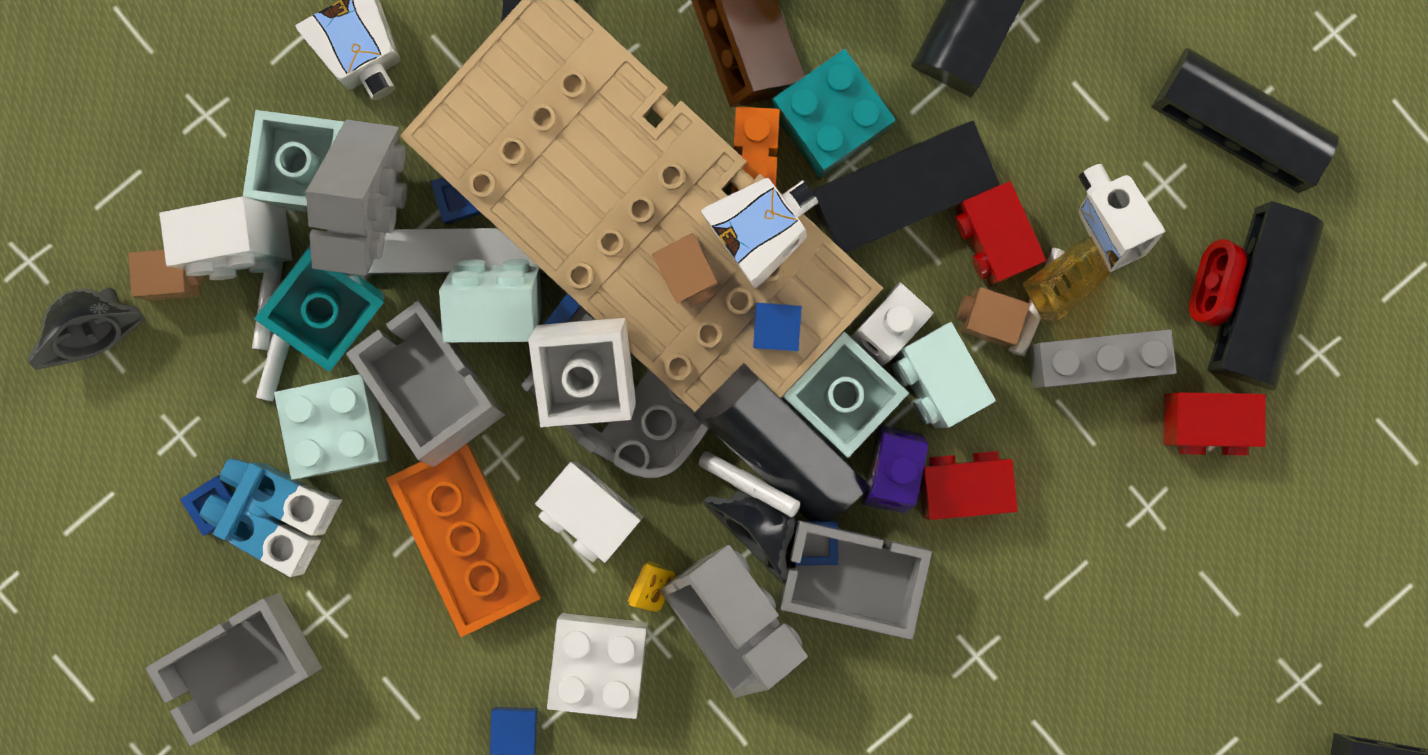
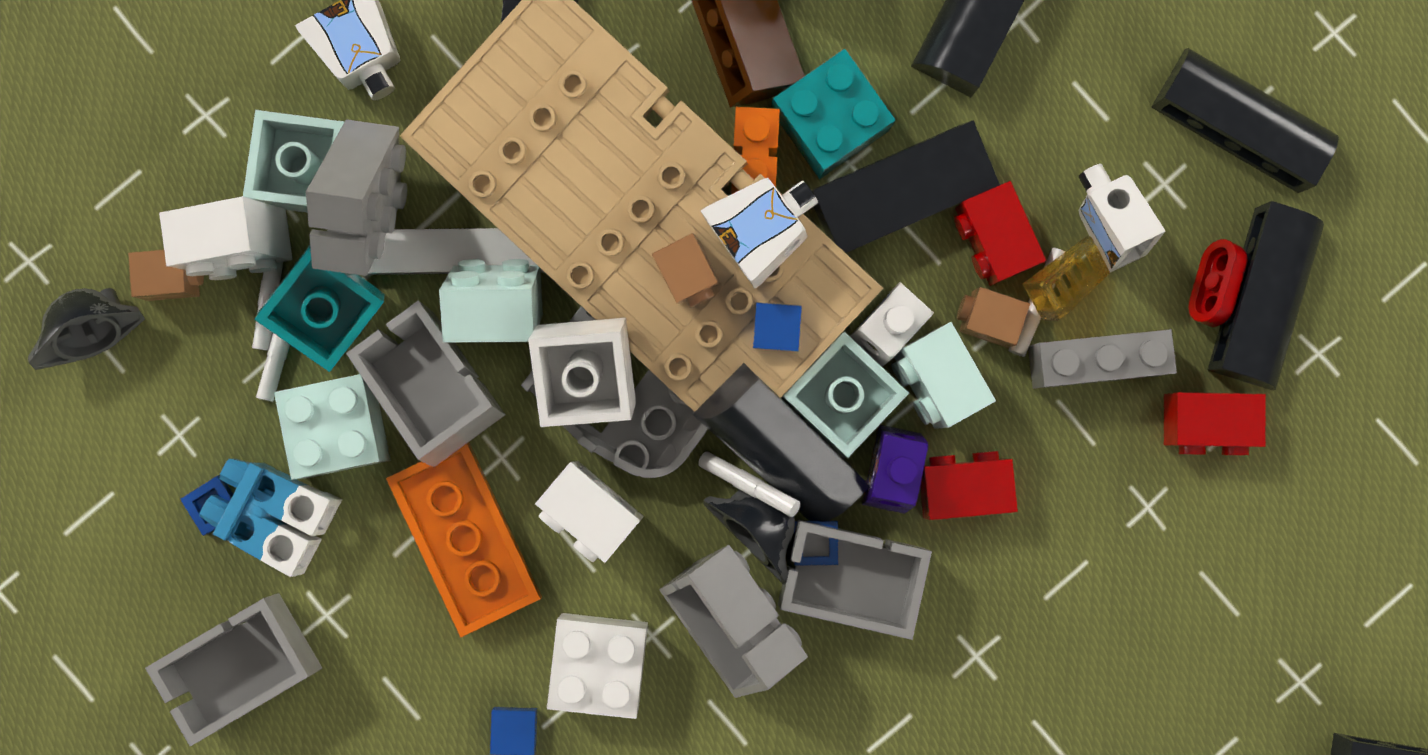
blue tile [431,177,482,225] -> none
blue tile [544,293,581,324] -> none
yellow slope [628,560,675,612] -> none

